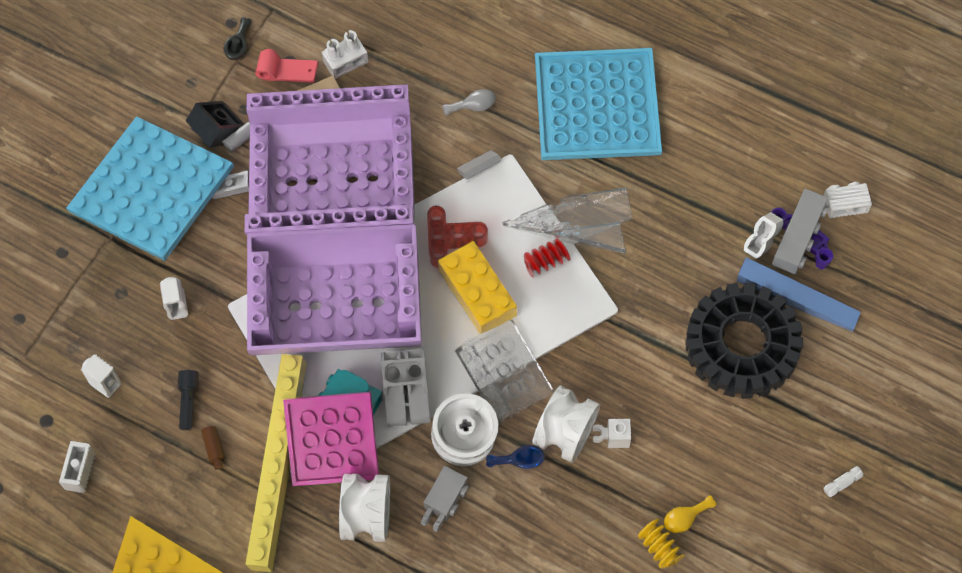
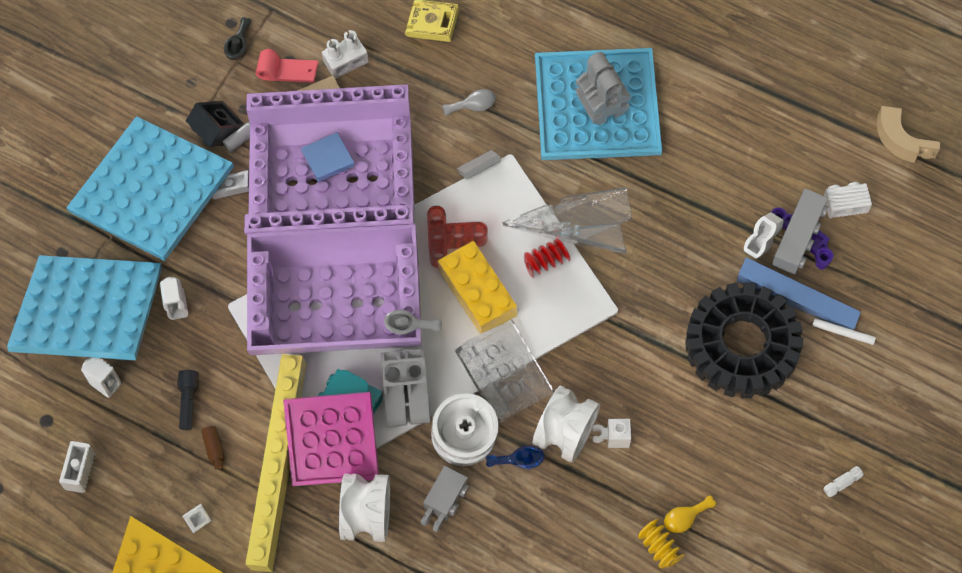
none -> medium azure plate [7,255,162,360]
none -> white slope [182,504,212,533]
none -> medium blue tile [301,132,355,182]
none -> light grey piece [384,310,442,335]
none -> light yellow container [405,0,459,42]
none -> light grey connector [575,52,630,125]
none -> white bar [812,318,876,345]
none -> tan arch [877,106,940,163]

